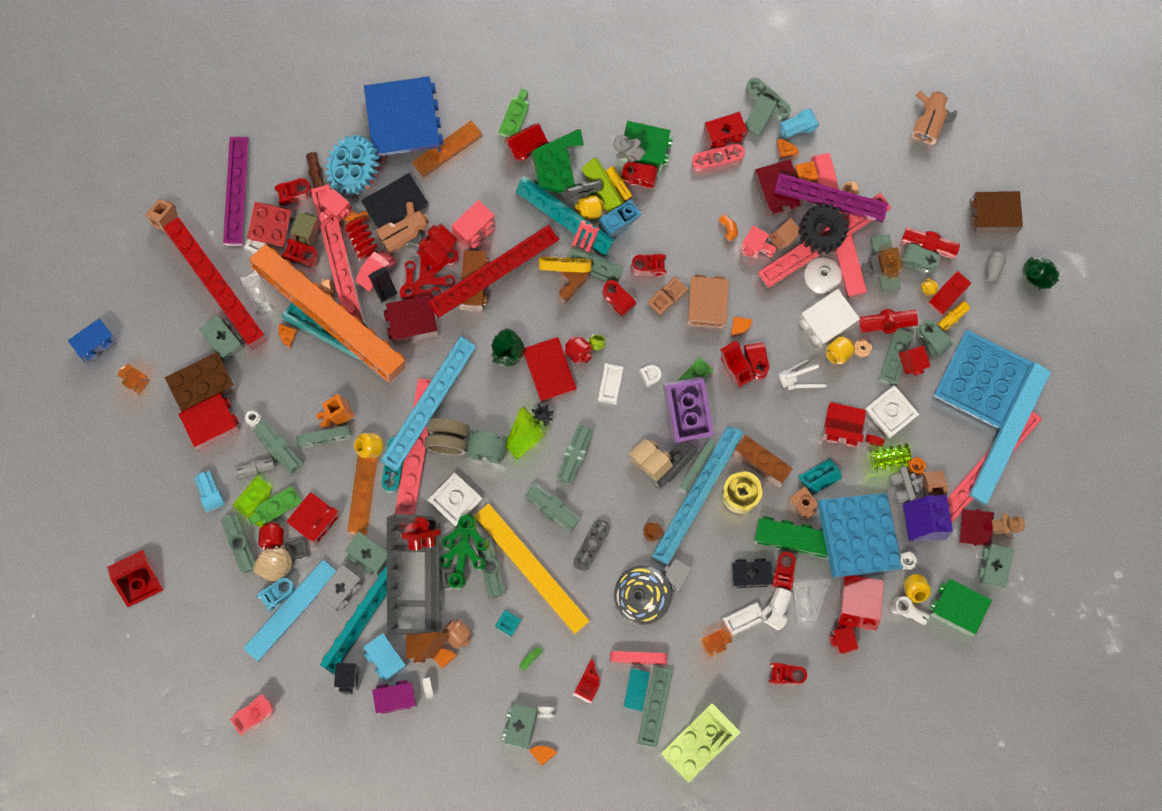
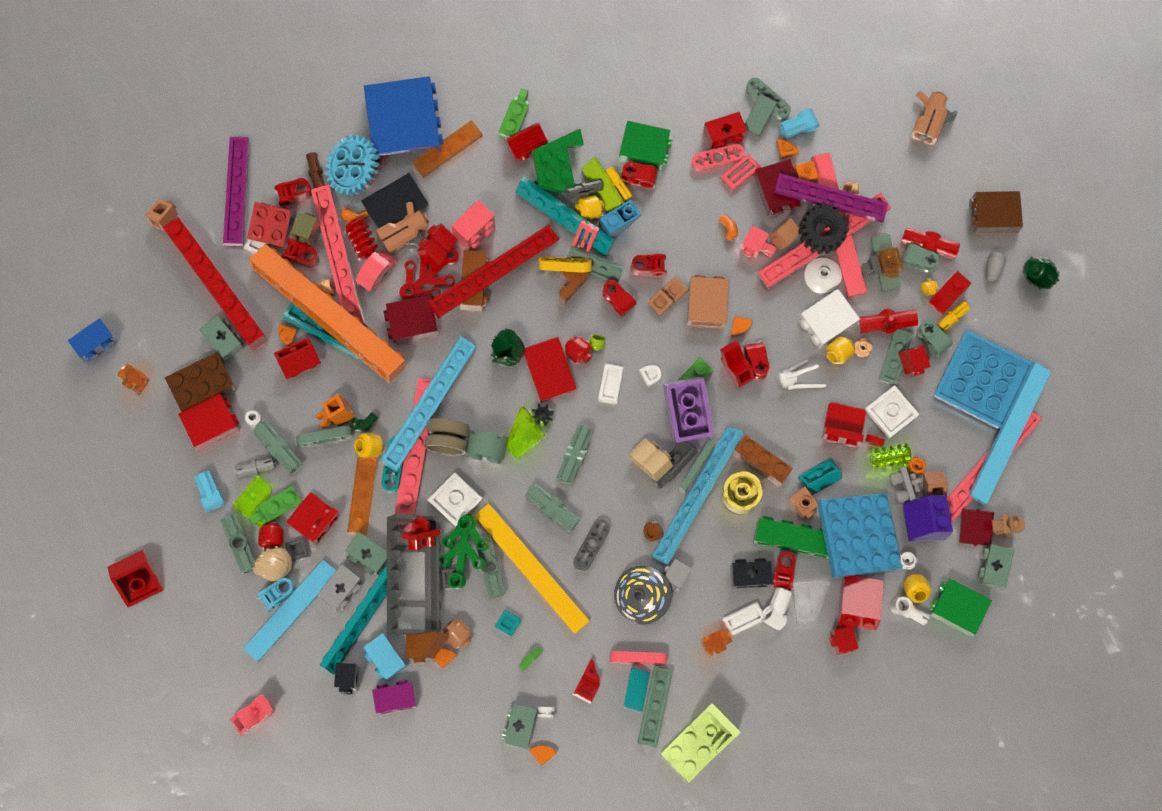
clear brick [239,270,275,317] -> none
coral brick [317,189,352,226] -> none
black tile [368,266,398,303] -> none
white tile [422,677,434,698] -> none
light grey hips [613,135,645,162] -> none
red piece [768,663,807,686] -> none
none -> red brick [274,337,321,380]
none -> dark green arm [349,412,379,431]
none -> coral tile [720,153,761,191]

